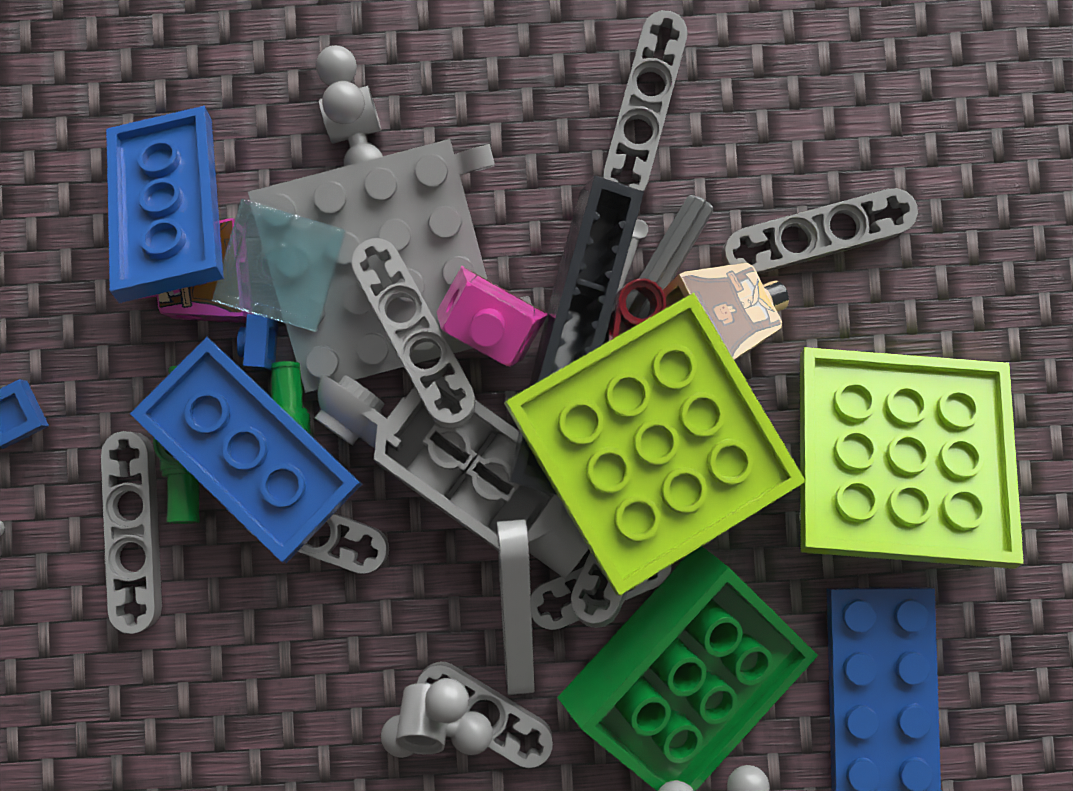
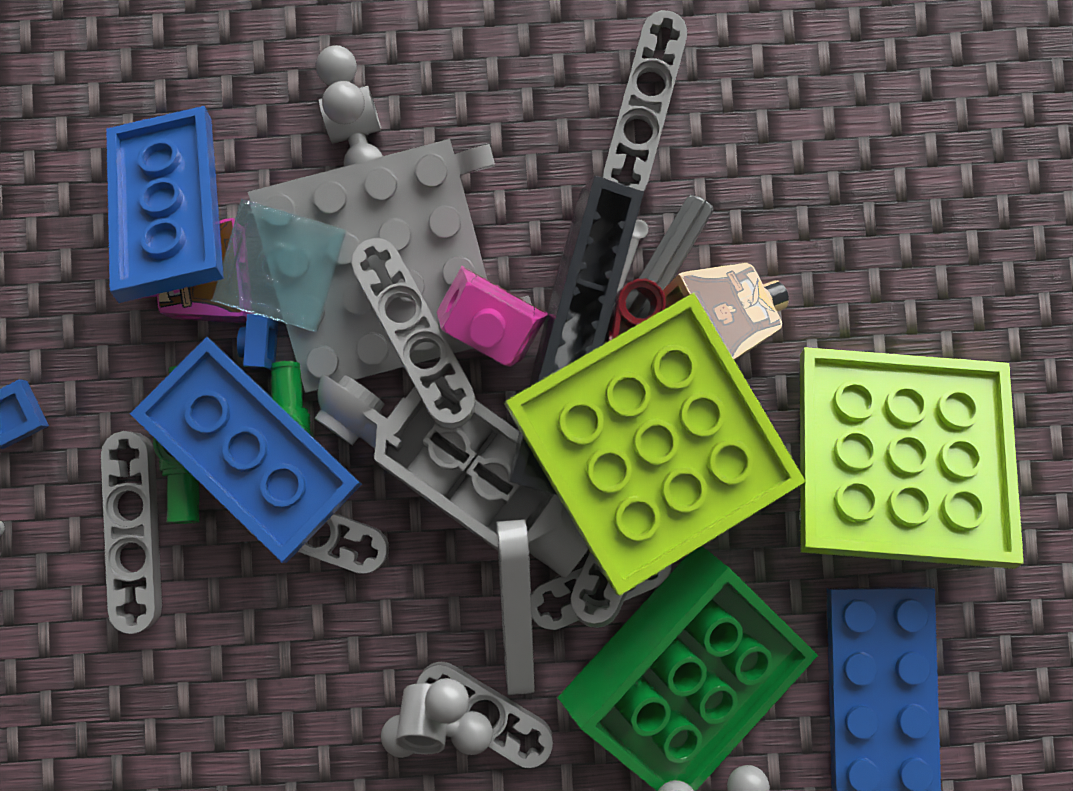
light grey beam [722,188,918,274] -> none

